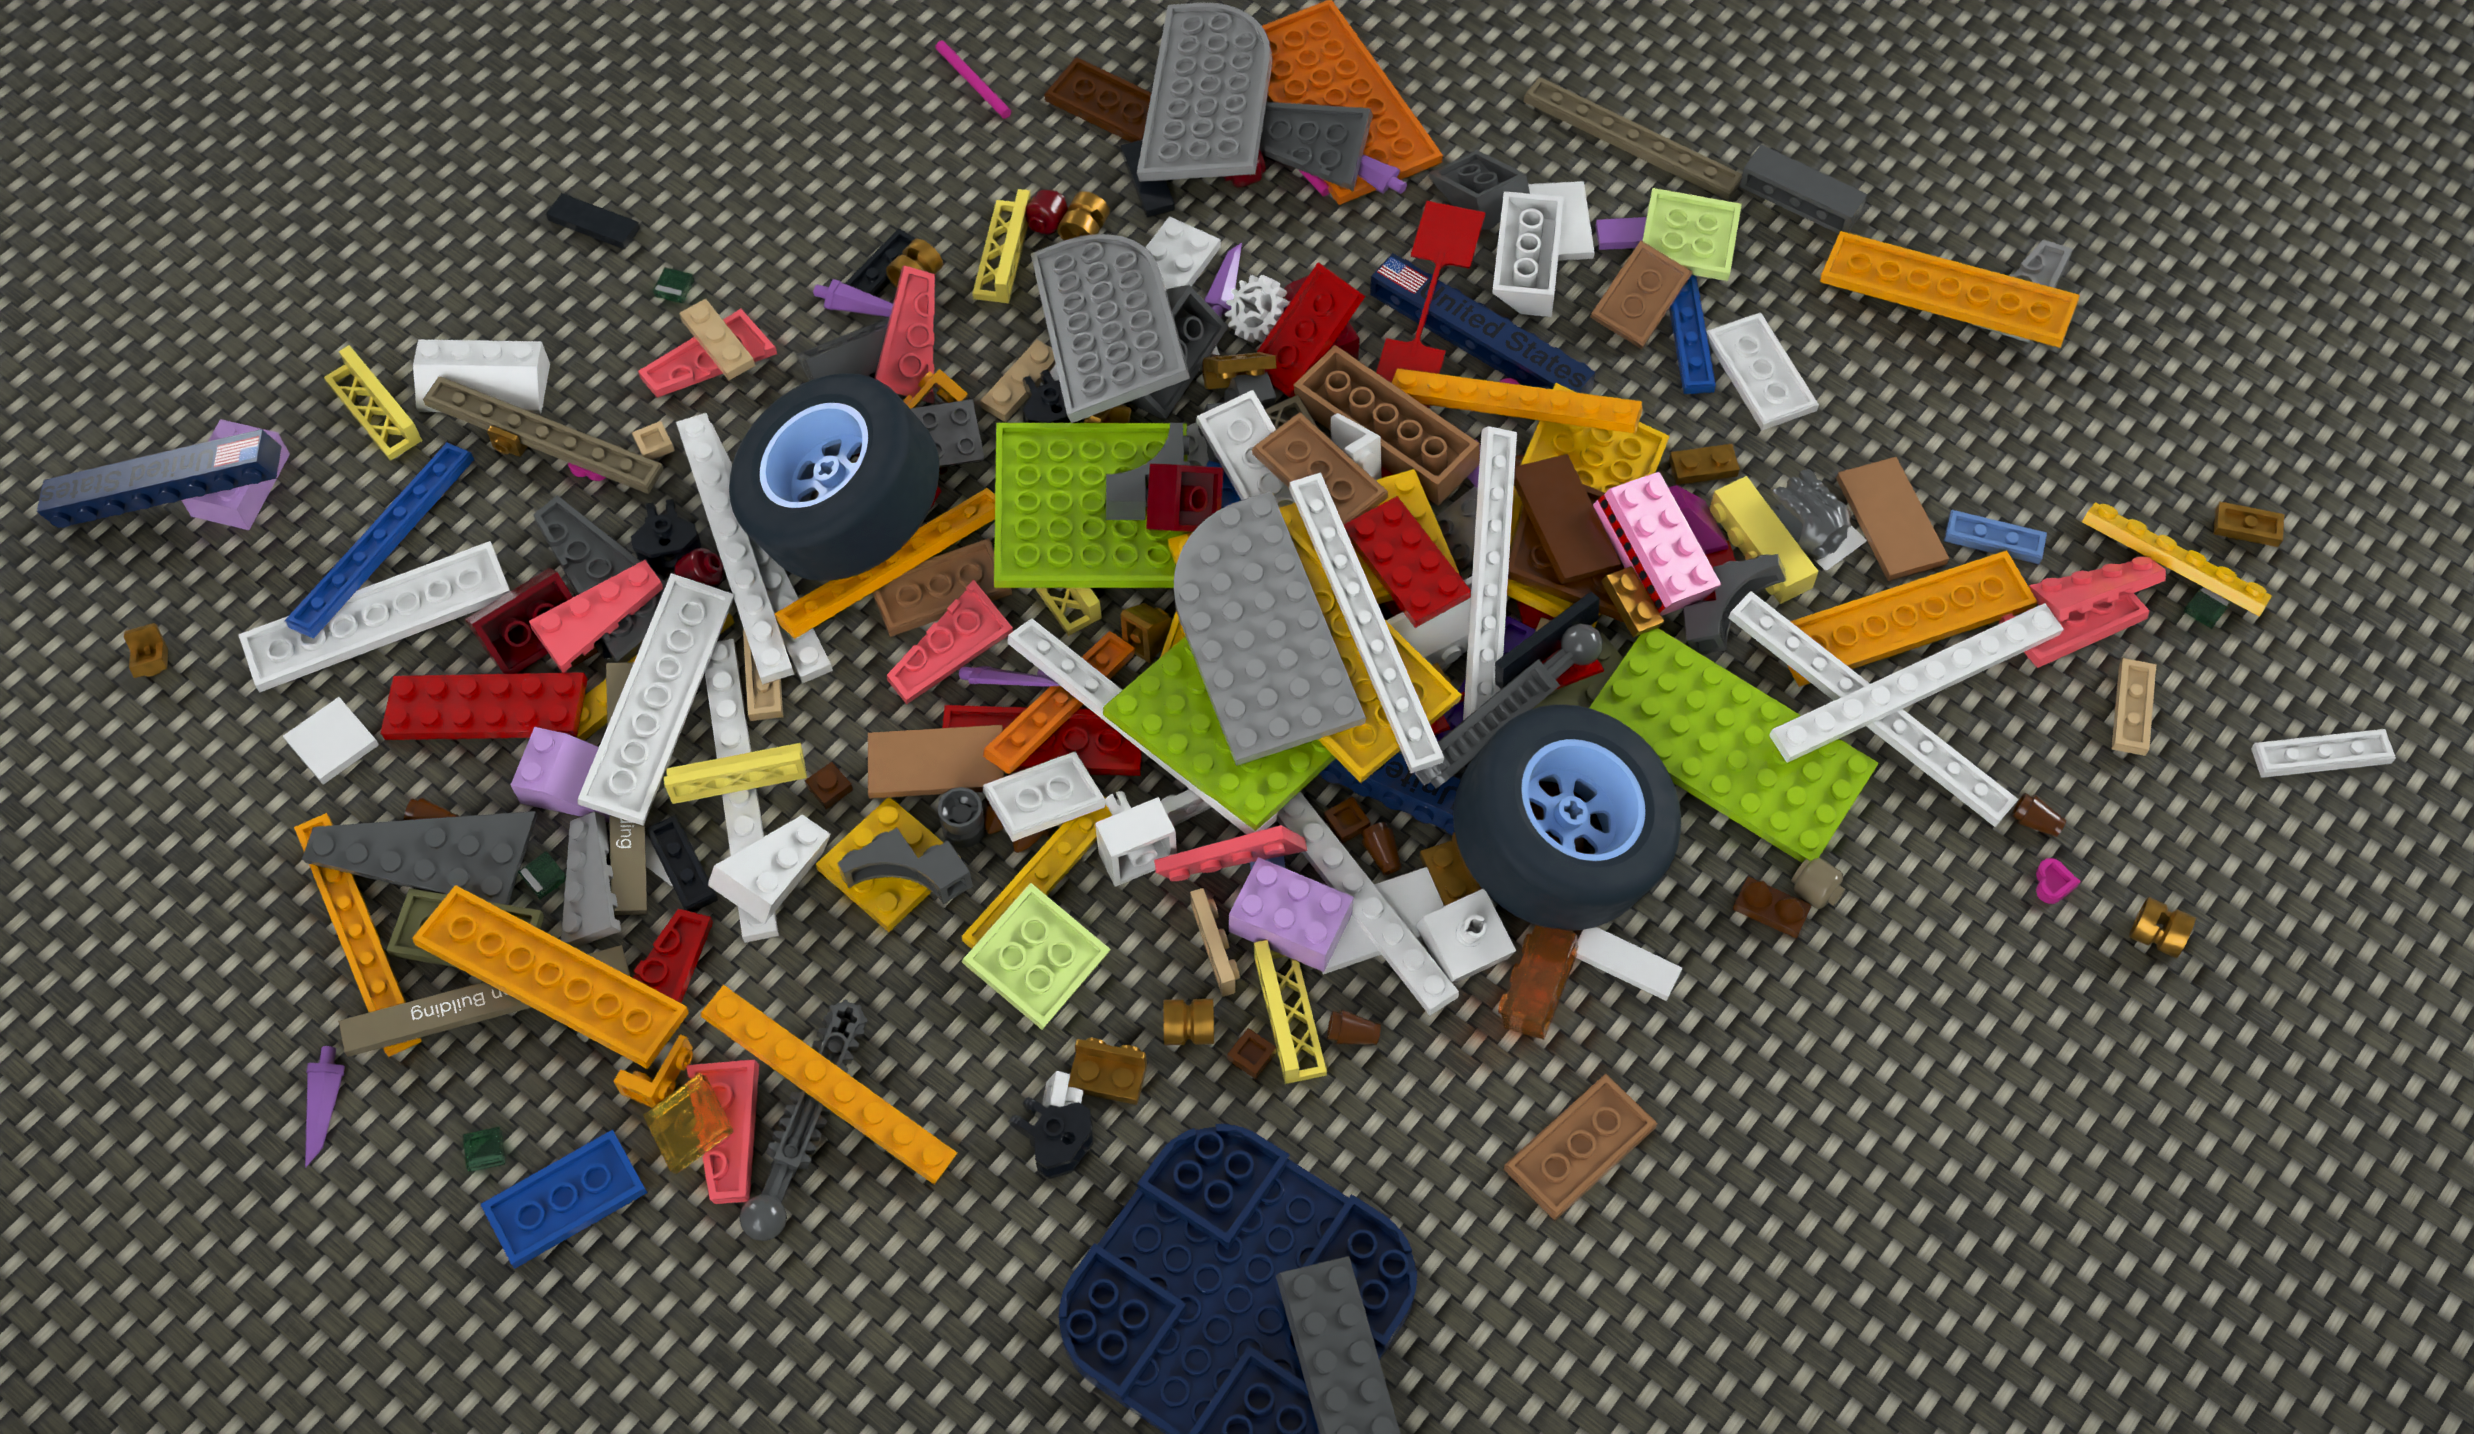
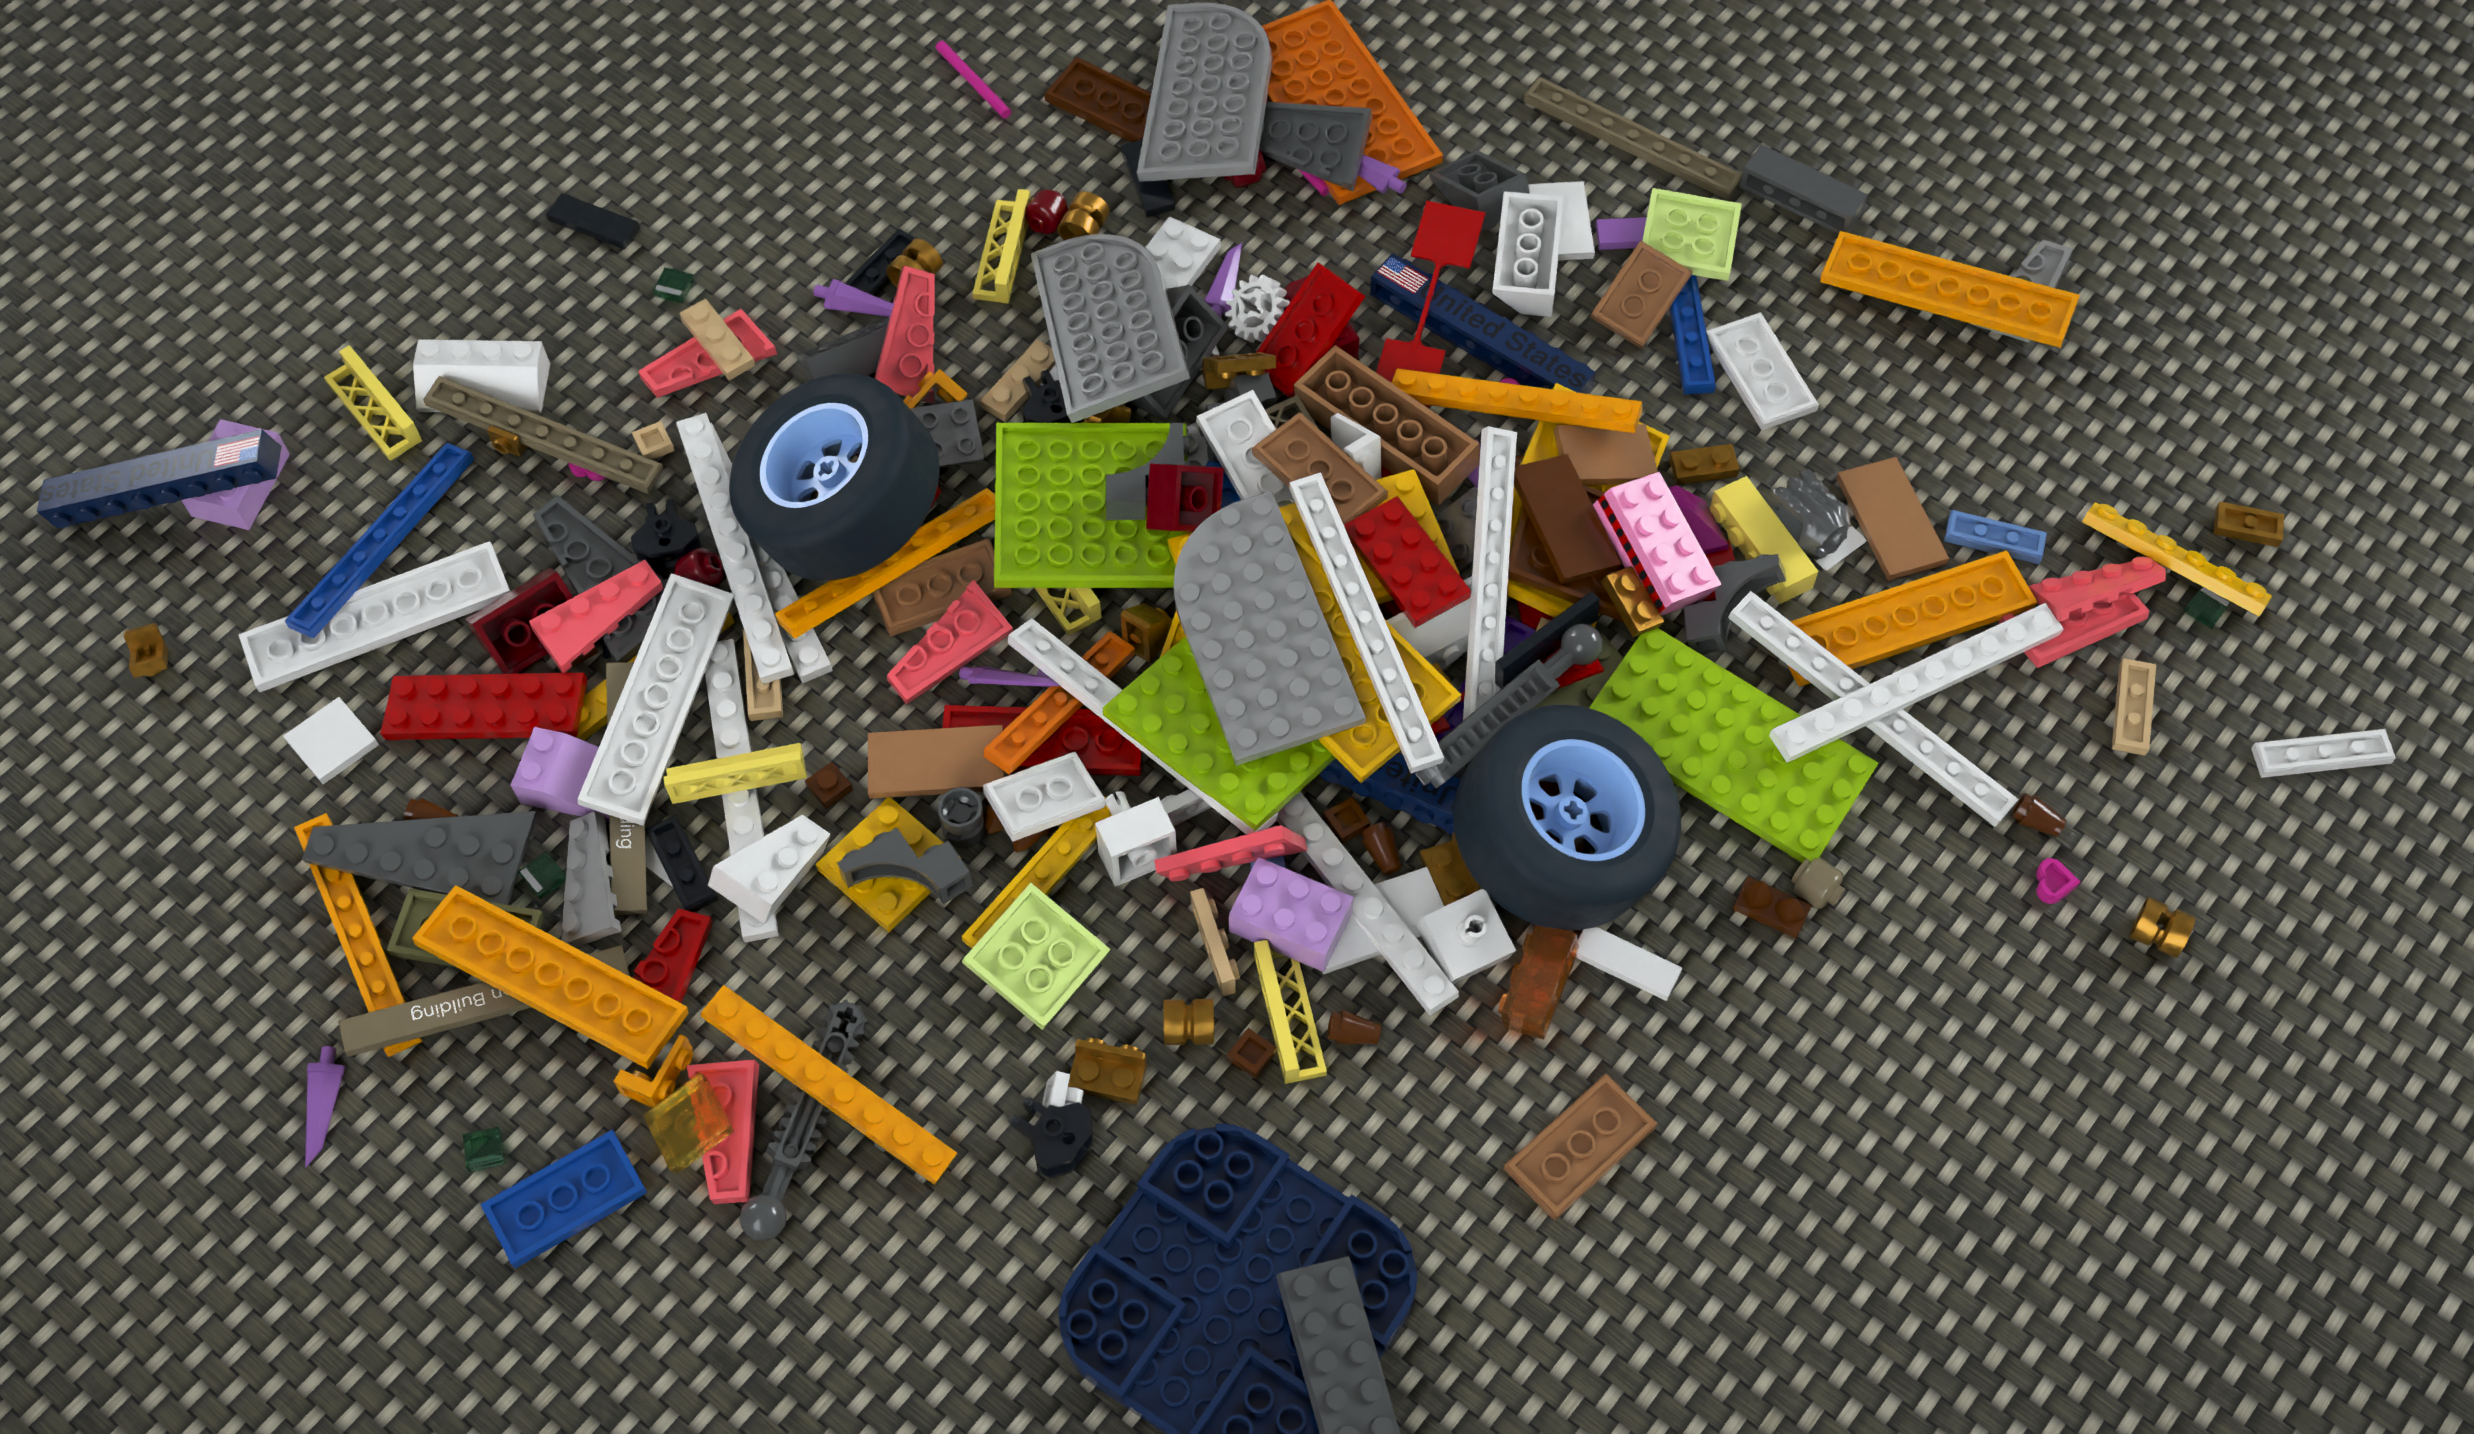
none -> medium nougat tile [1553,424,1658,485]

